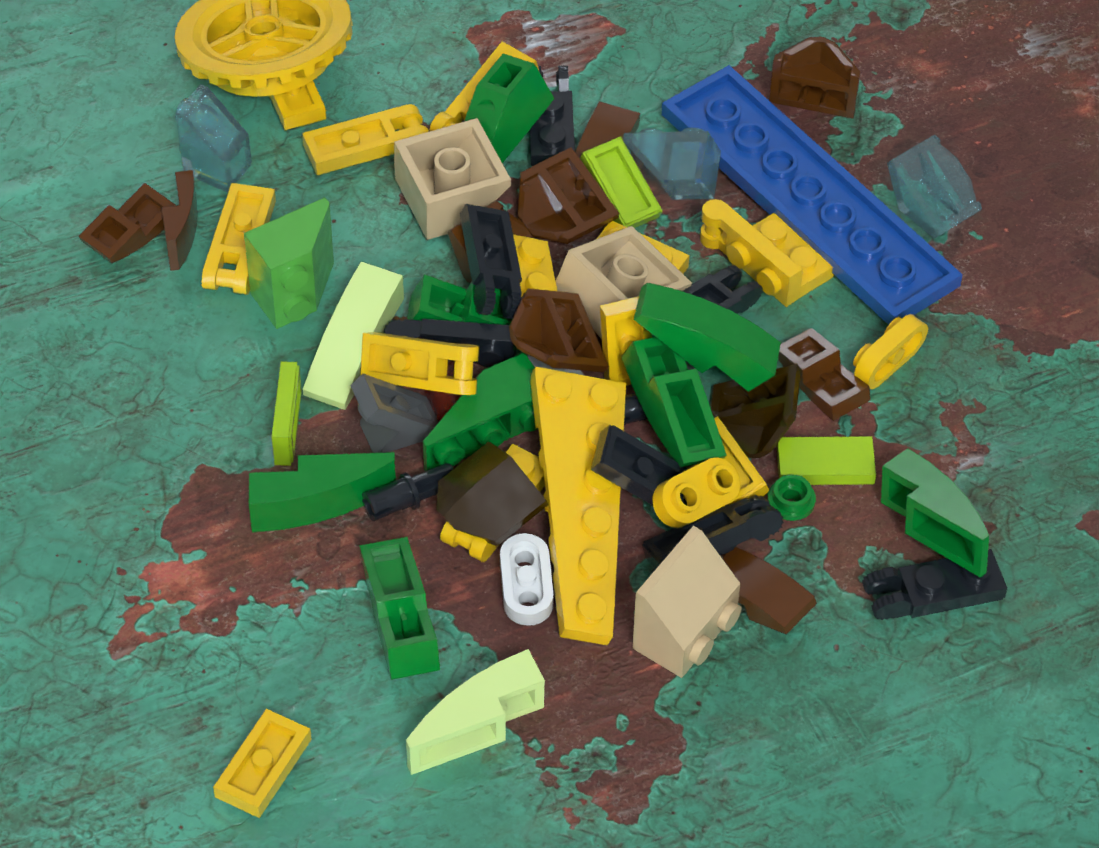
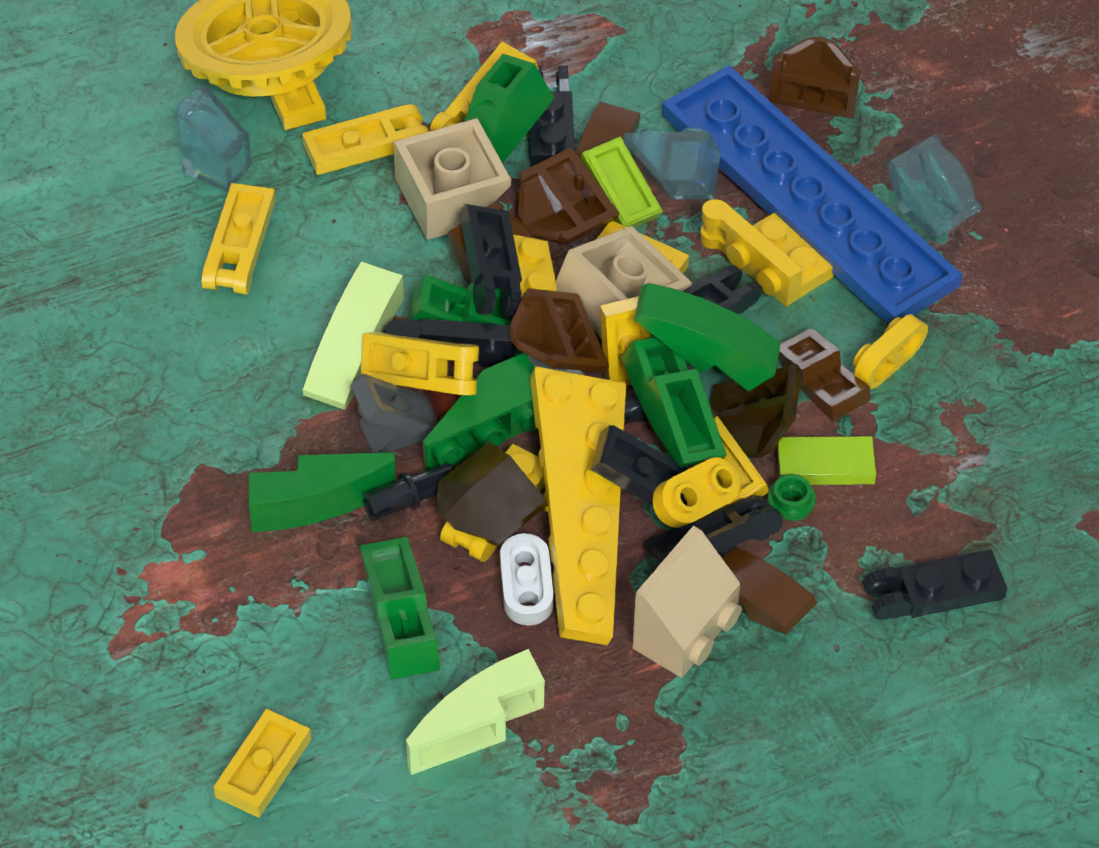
reddish brown slope [79,183,176,263] -> none
reddish brown slope [162,170,198,271] -> none
bright green slope [244,197,334,329] -> none
lime tile [272,361,302,466] -> none
green slope [881,448,989,577] -> none

